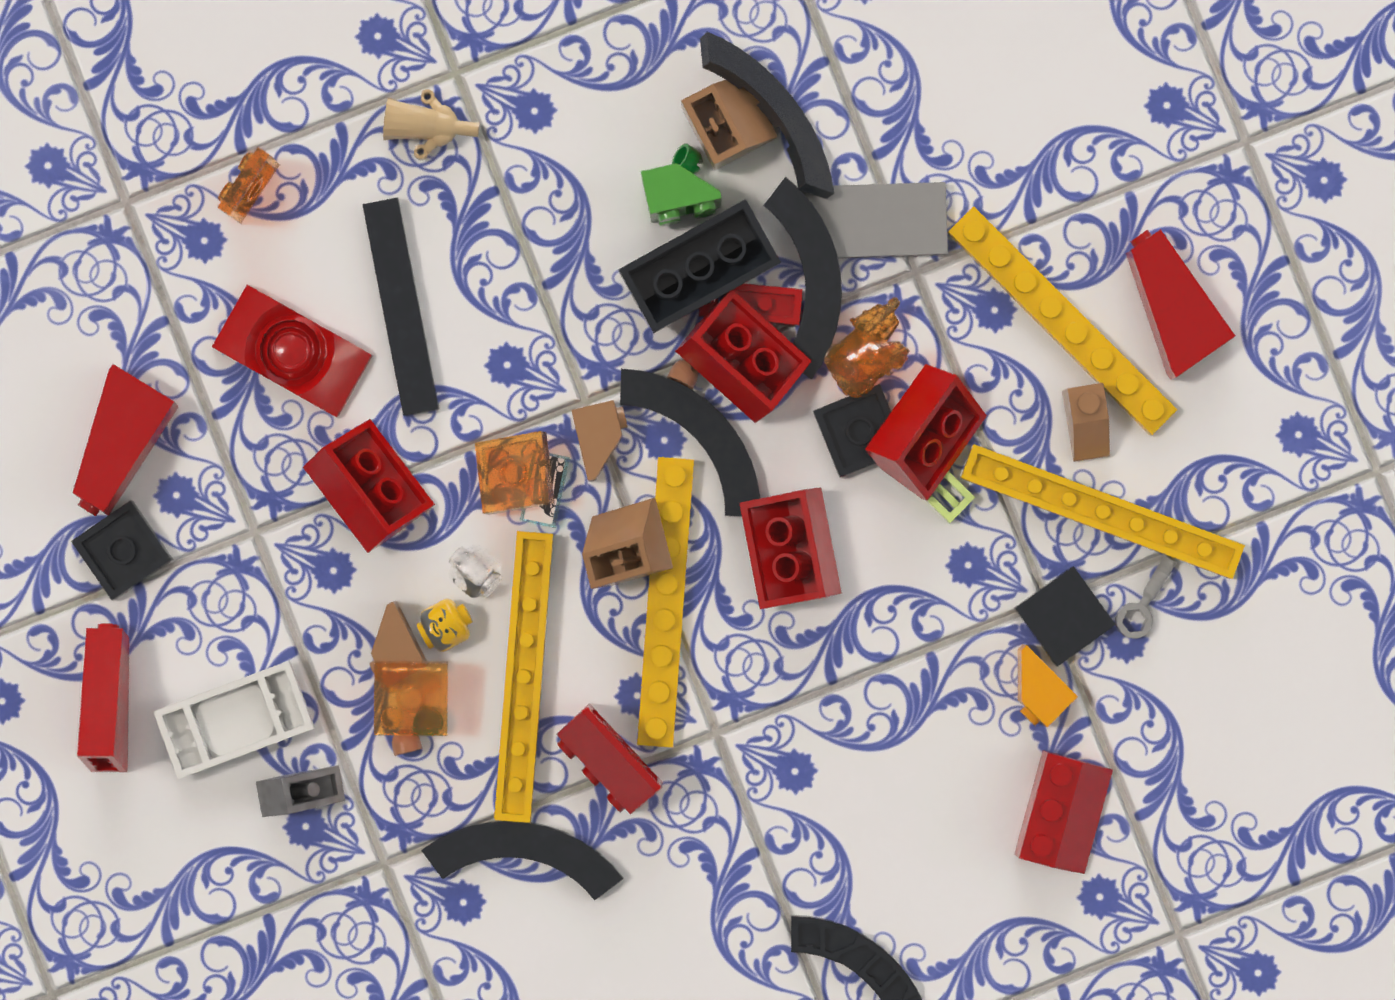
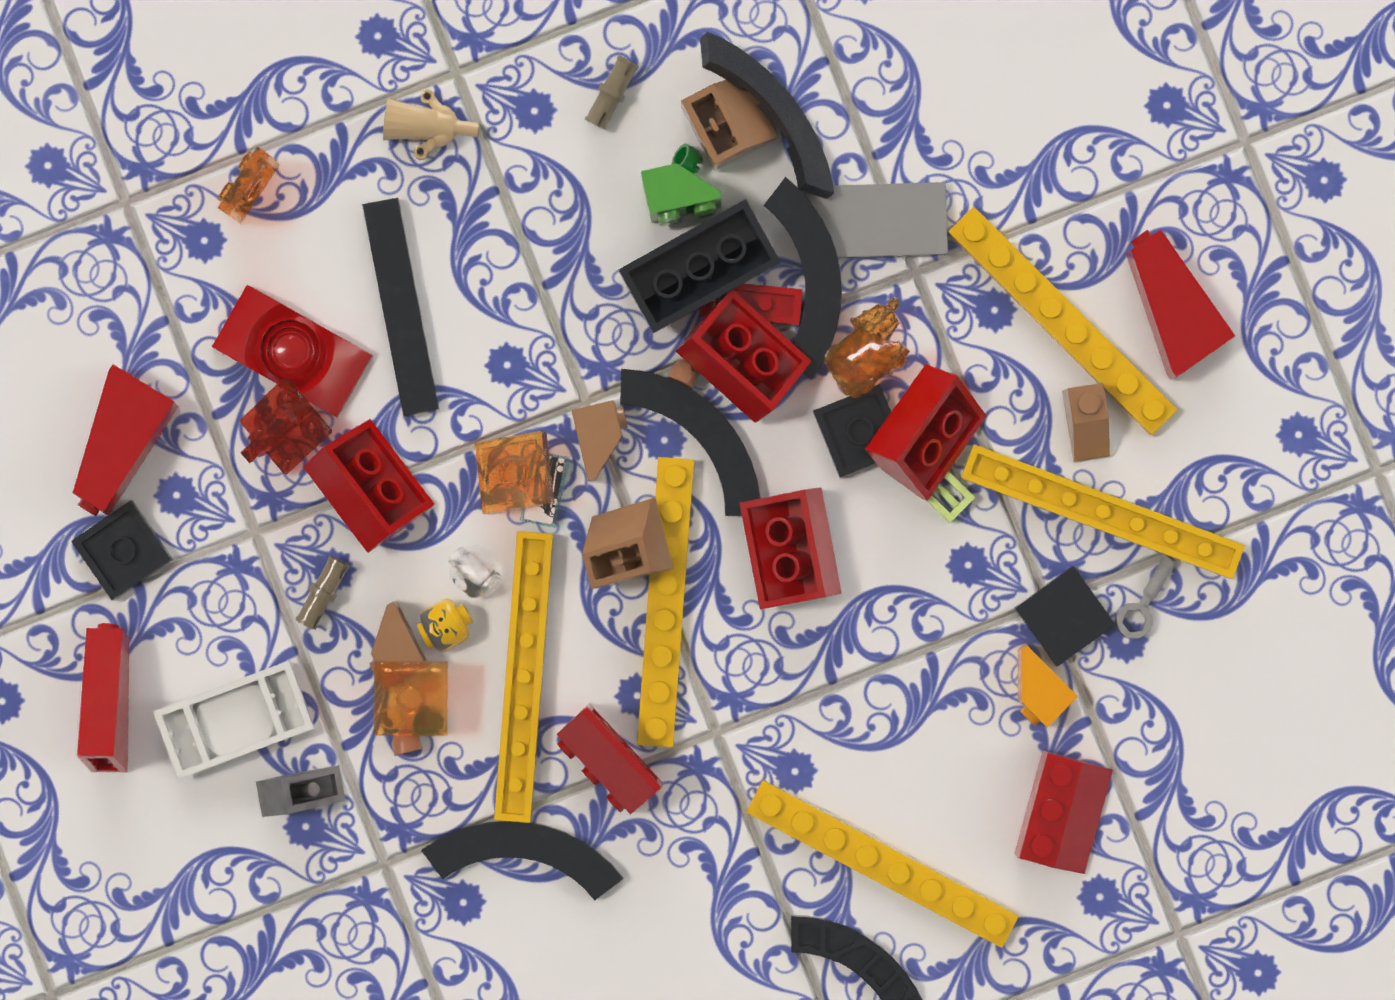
none -> clear red bracket [240,378,332,475]
none -> dark tan pin [295,556,350,630]
none -> dark tan pin [585,55,639,130]
none -> yellow plate [746,780,1019,948]

